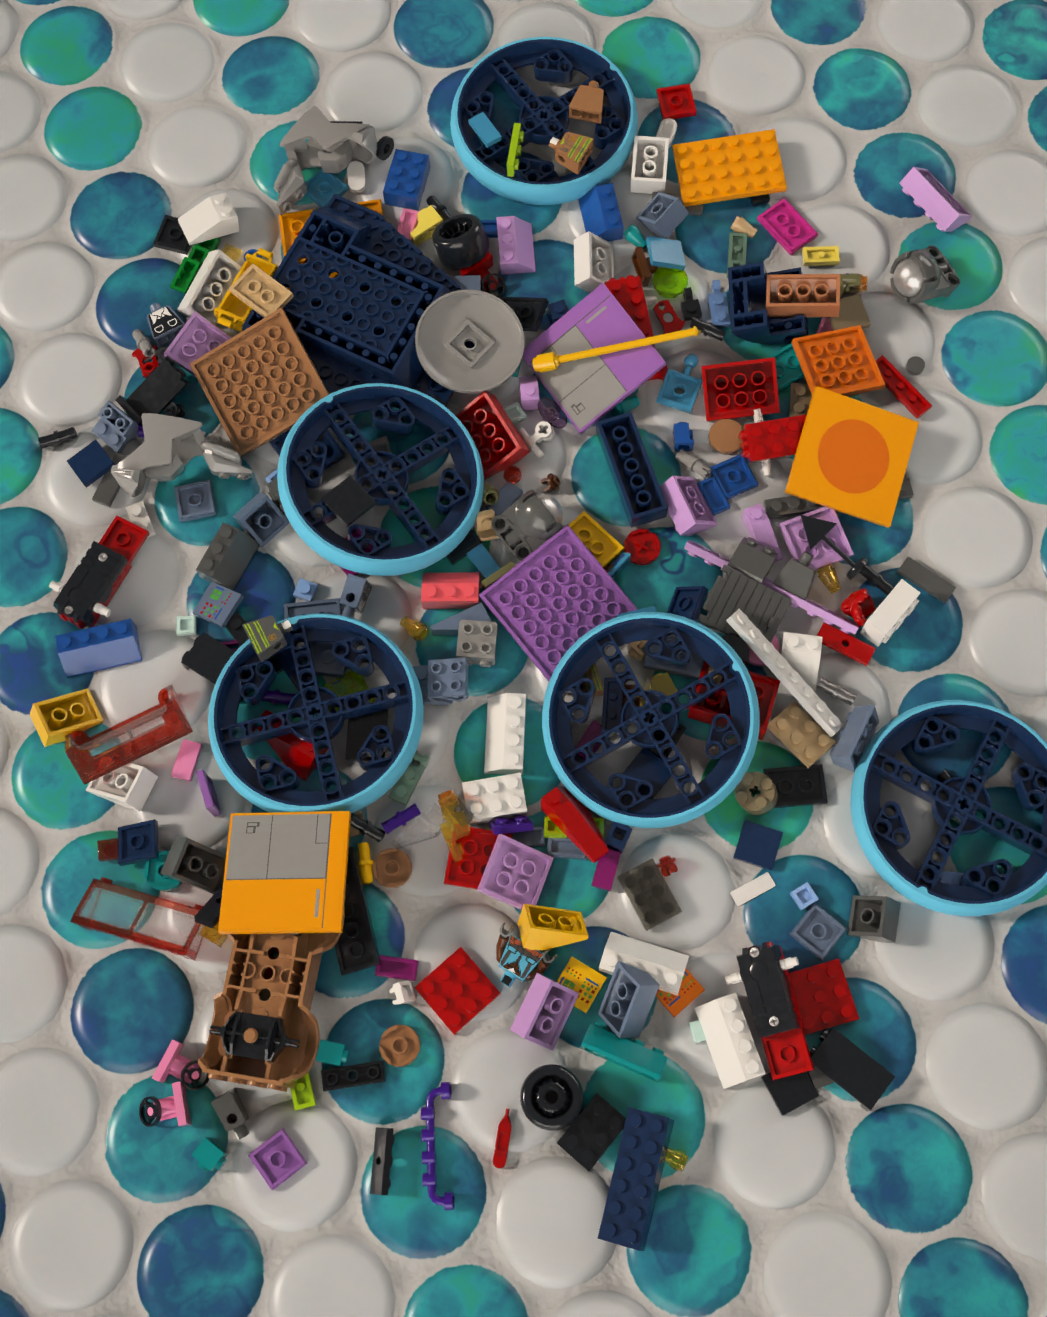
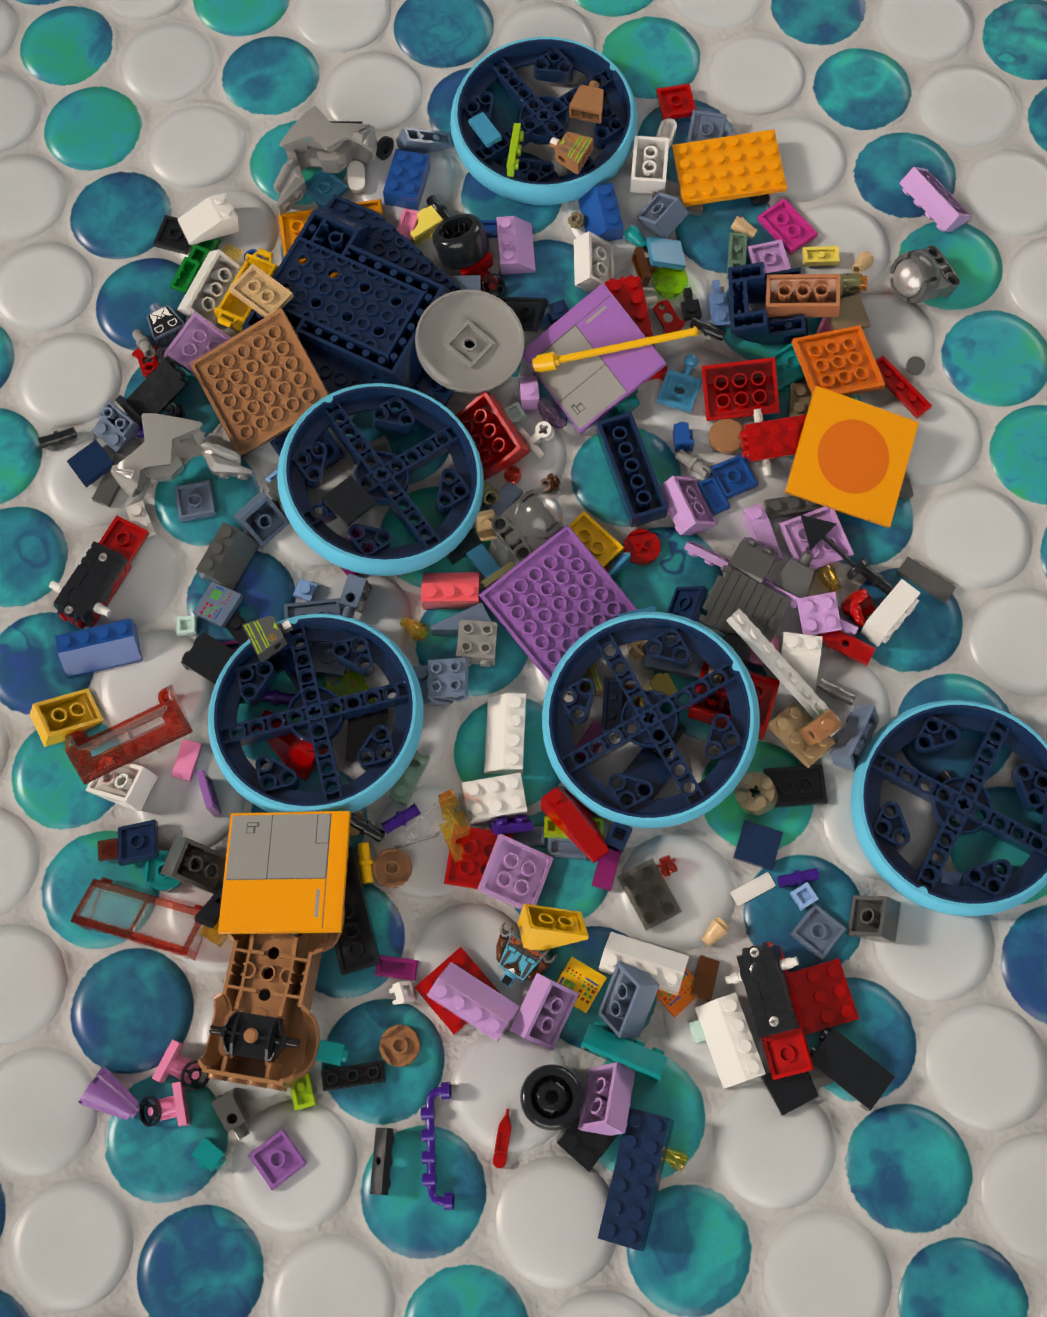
none -> medium lavender cone [78,1066,140,1120]
none -> sand blue slope [396,127,453,154]
none -> lavender slope [427,962,520,1042]
none -> dark tan plate [568,212,584,229]
none -> lavender slope [578,1062,635,1136]
none -> sand blue tile [687,109,727,143]
none -> reddish brown tile [690,955,720,1001]
none -> tan cone [701,917,730,947]
none -> lavender plate [747,239,791,273]
none -> dark purple pin [777,868,820,888]
none -> lavender plate [797,592,842,635]
none -> medium nougat torso [797,709,843,746]
none -> tan cone [852,251,874,274]

